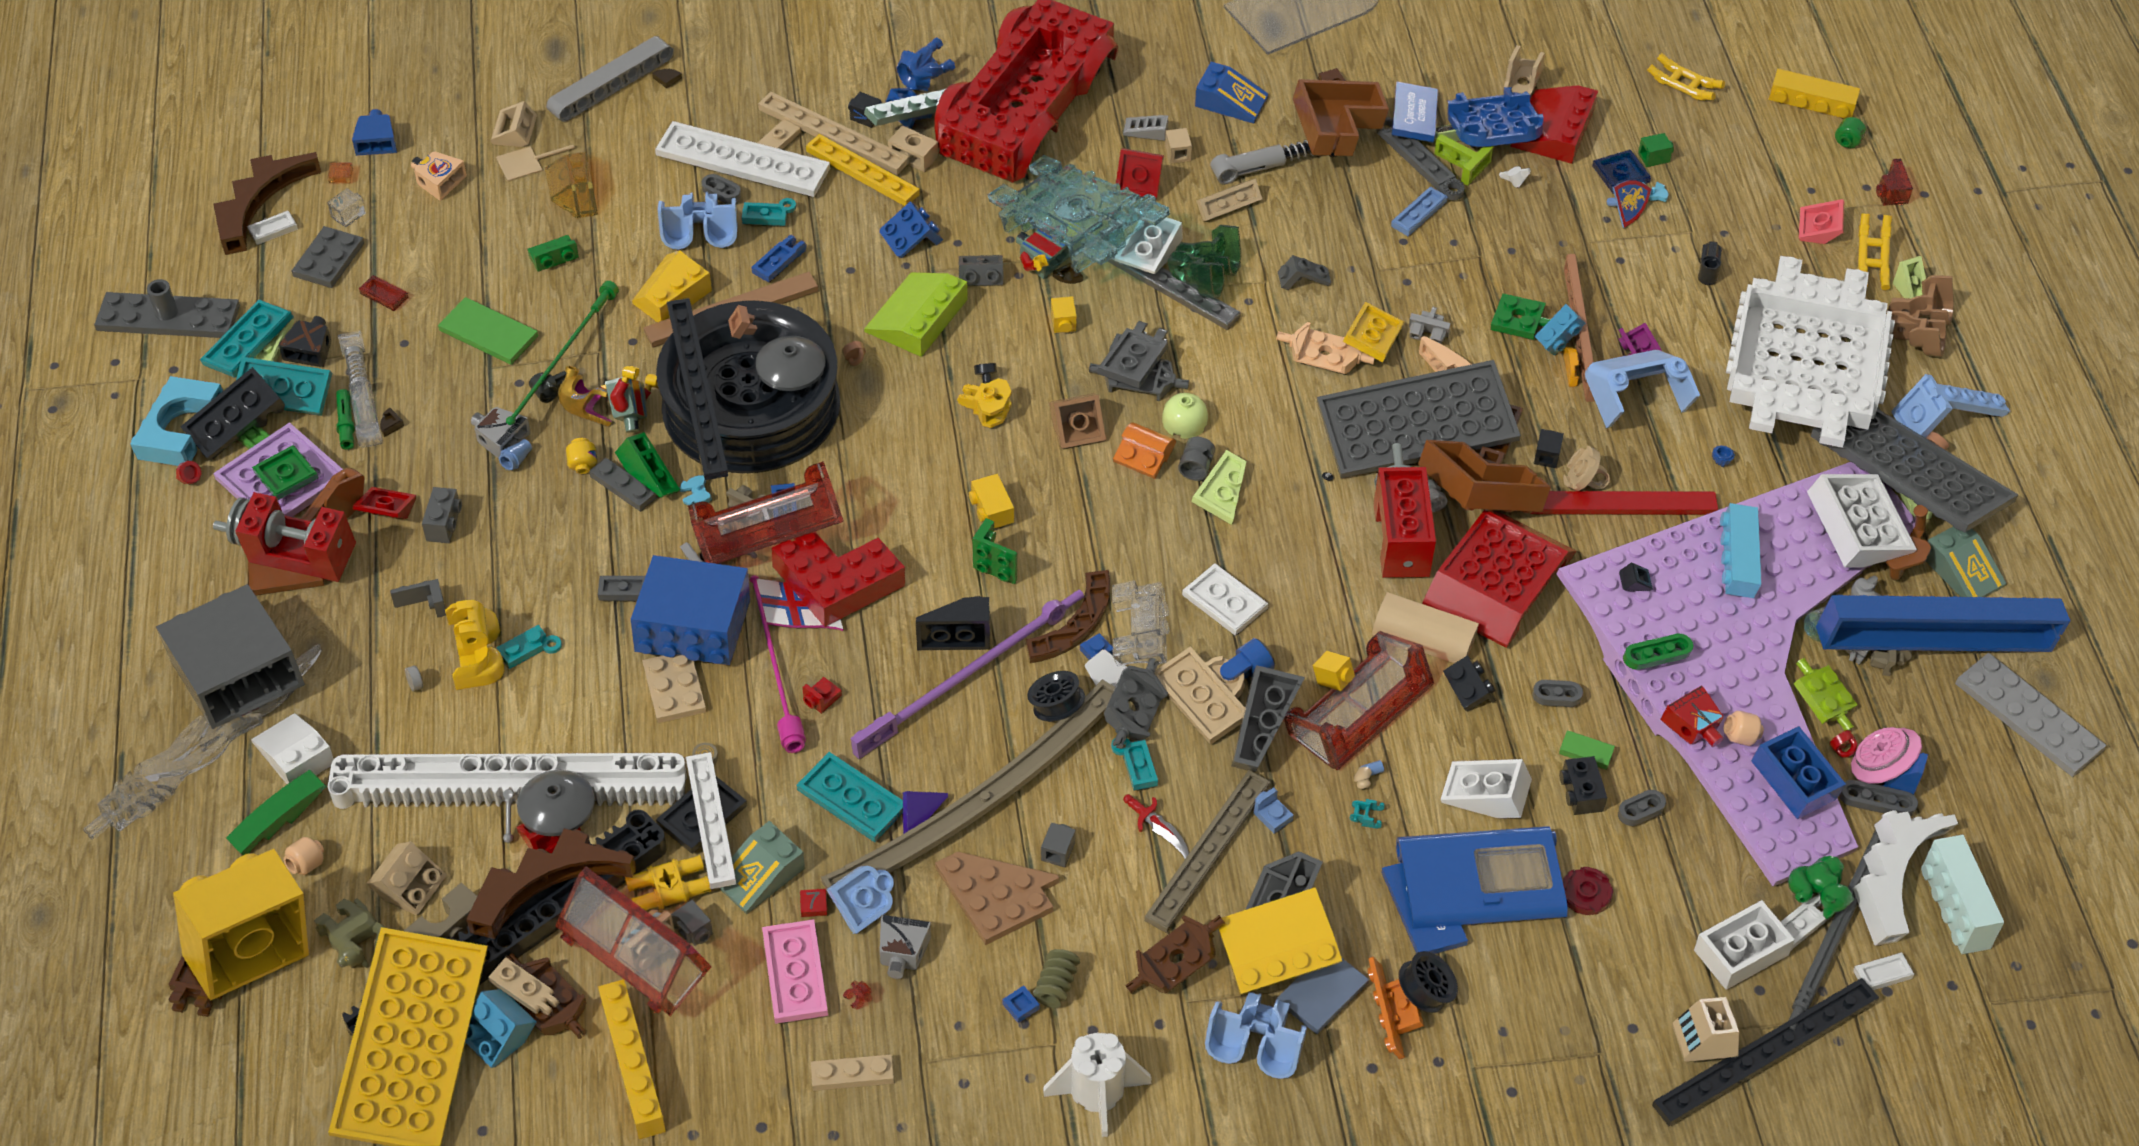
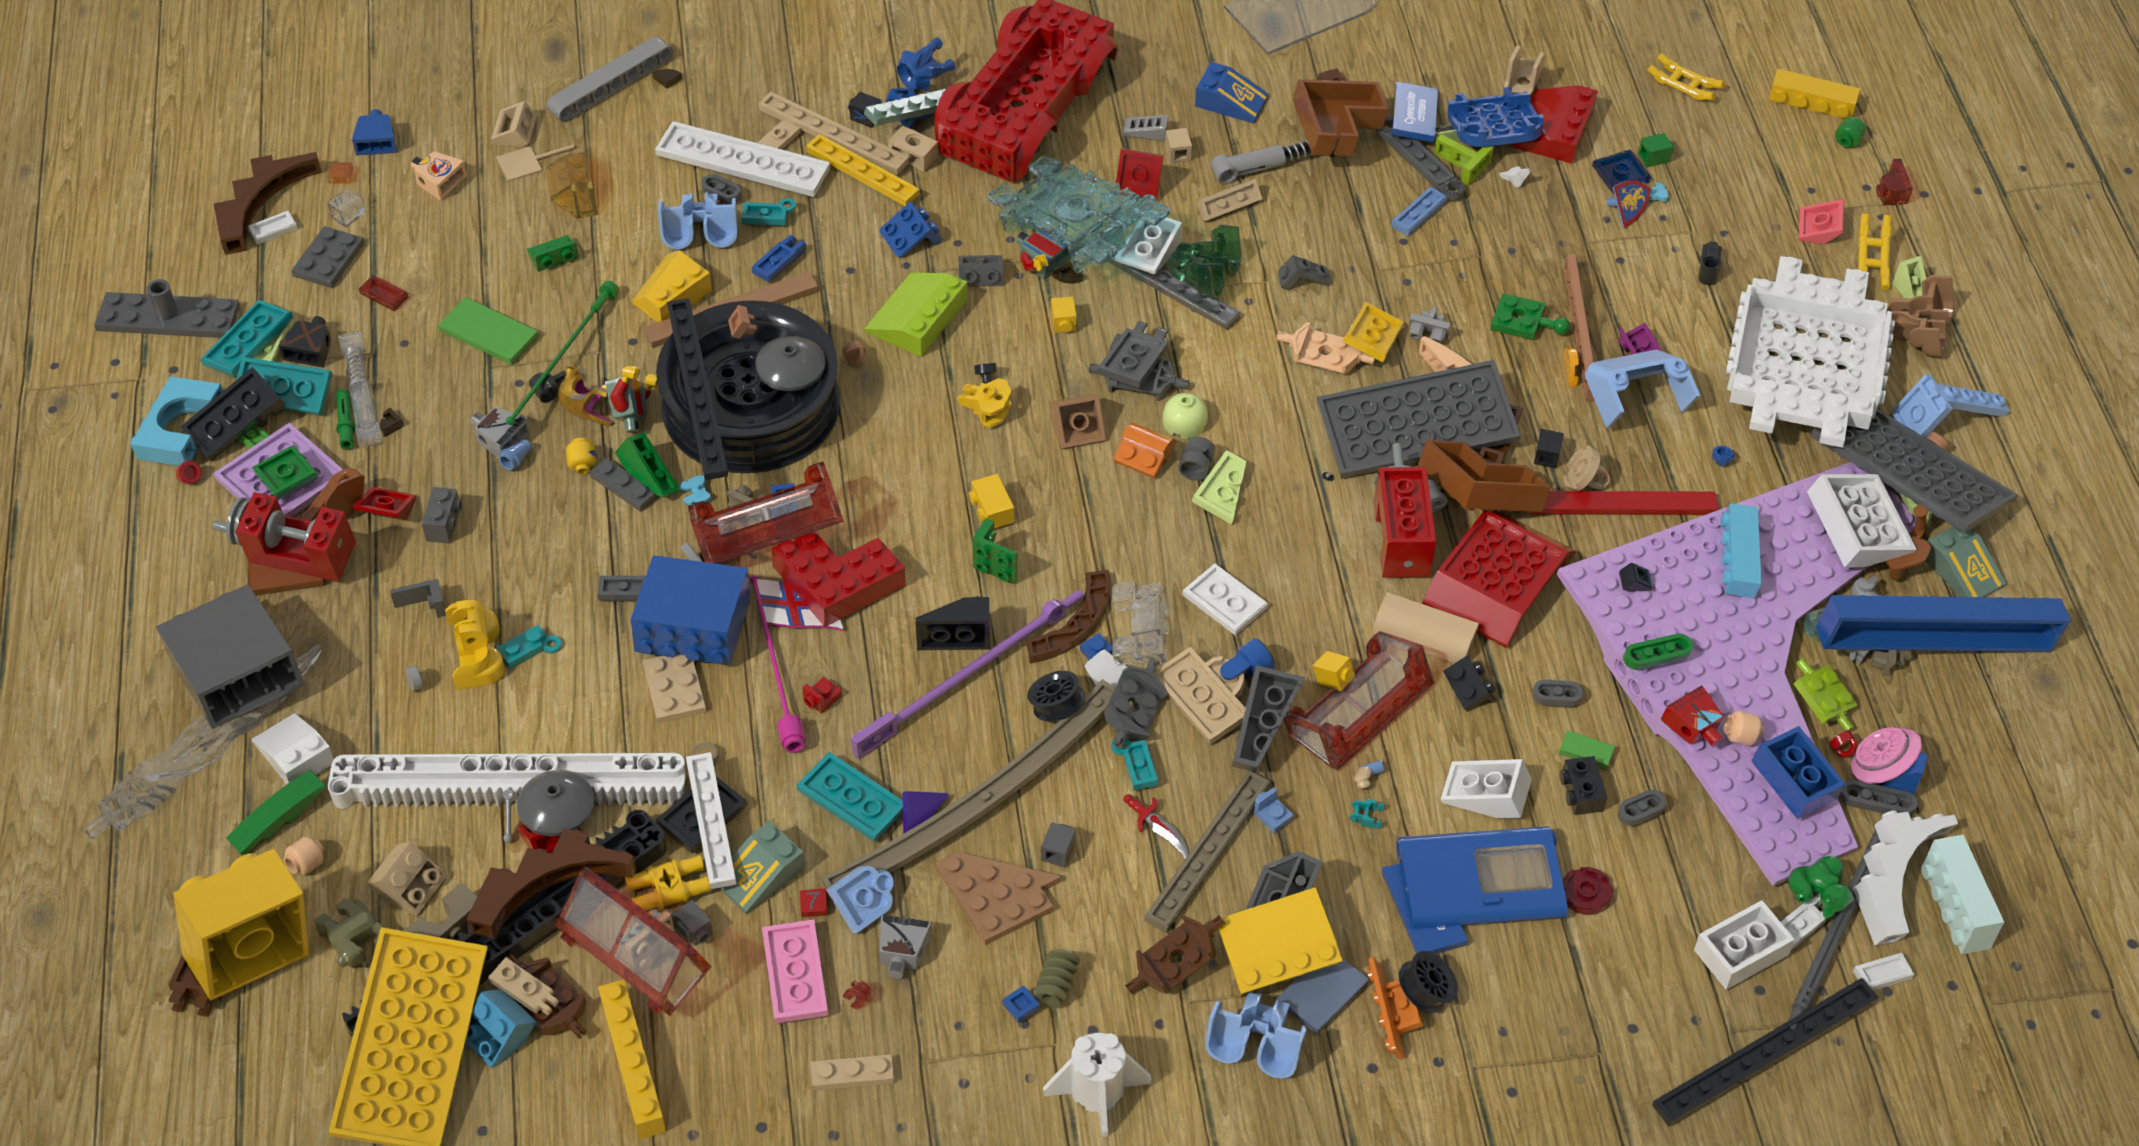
dark azure bracket [1535,304,1586,356] -> none
tan slope [1672,997,1739,1062] -> none
light grey plate [1955,653,2106,777] -> none

